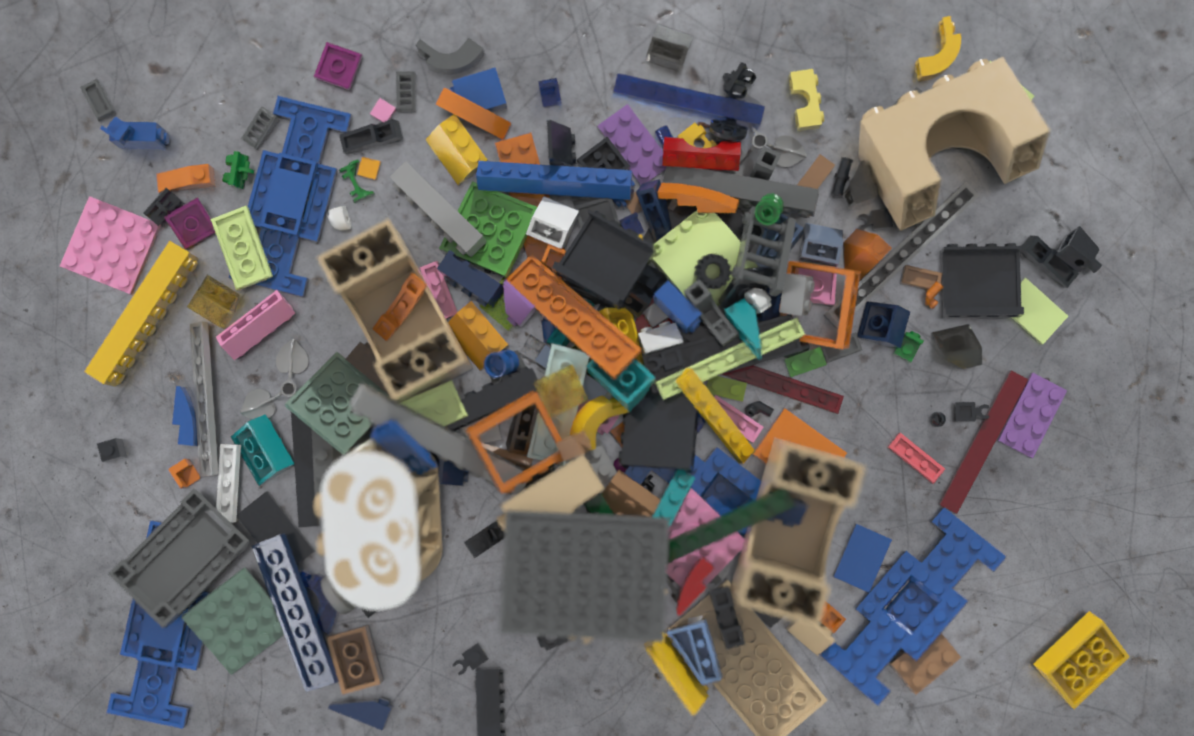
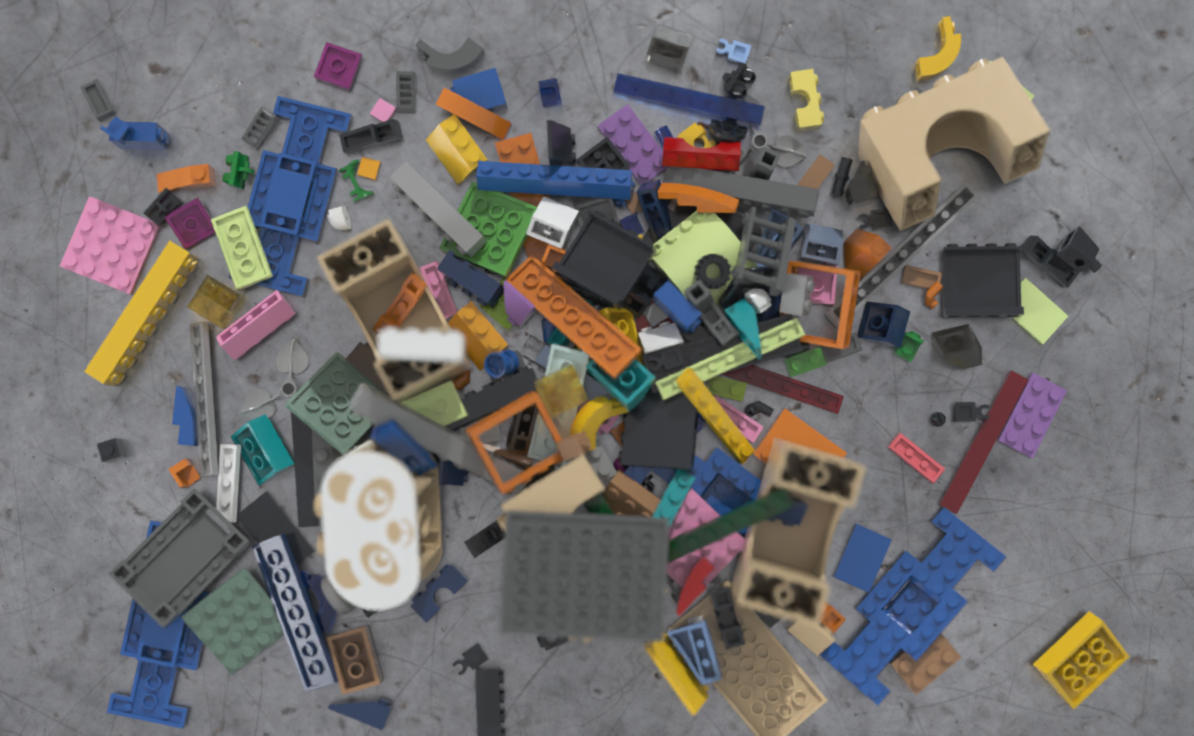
green wheel [755,193,784,225] -> none
none -> white brick [378,328,466,363]
none -> dark blue arch [410,564,469,623]
none -> orange arm [452,370,471,391]
none -> light blue plate [716,39,751,64]

